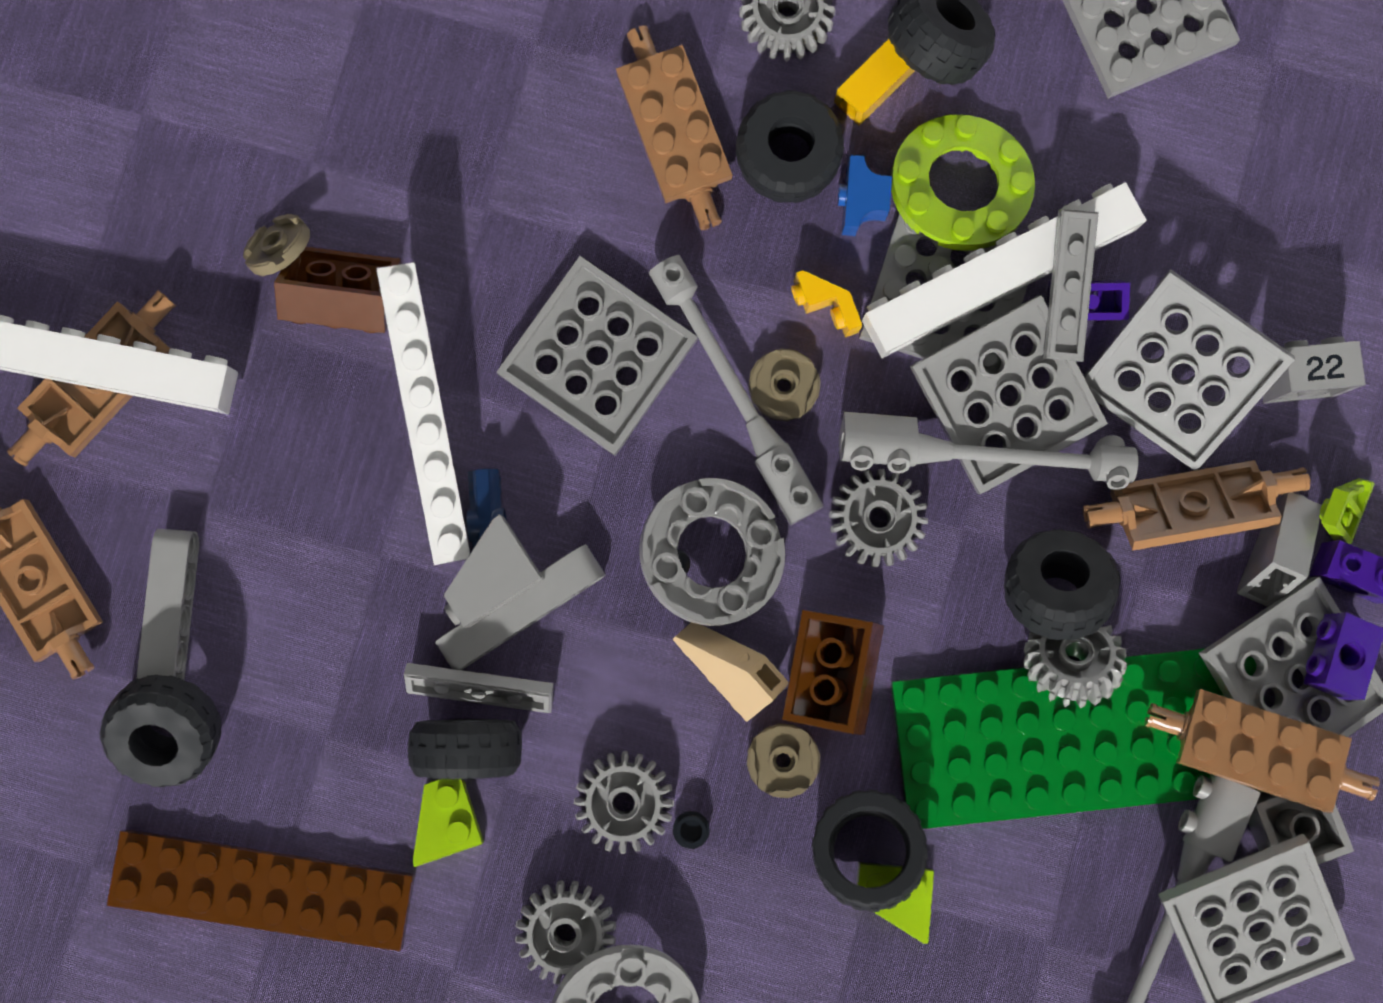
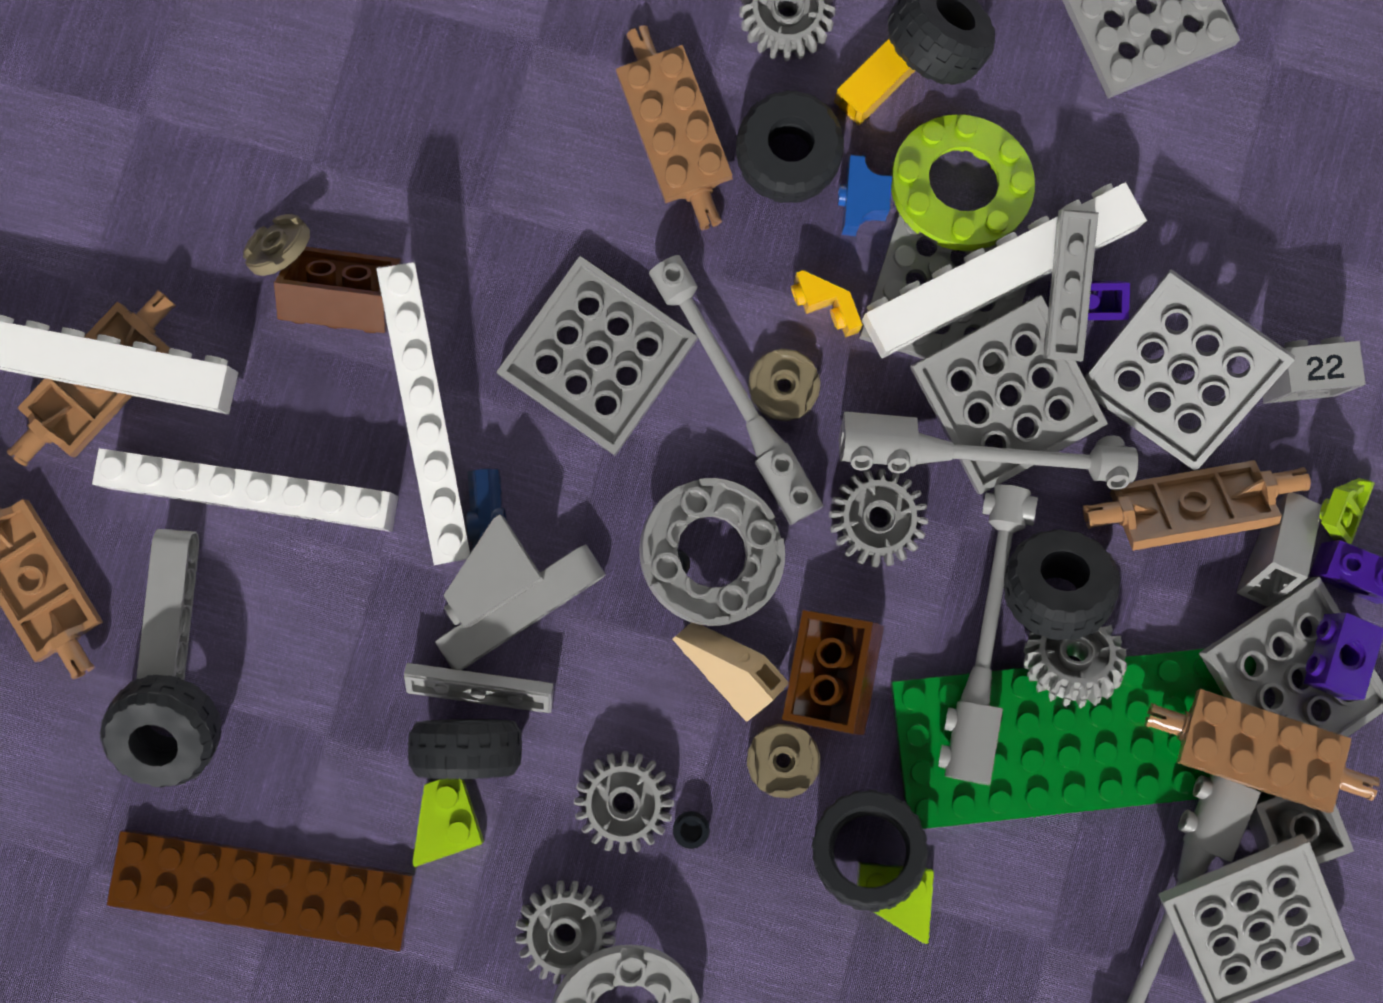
none -> white brick [92,448,399,532]
none -> light grey bar [938,485,1038,786]

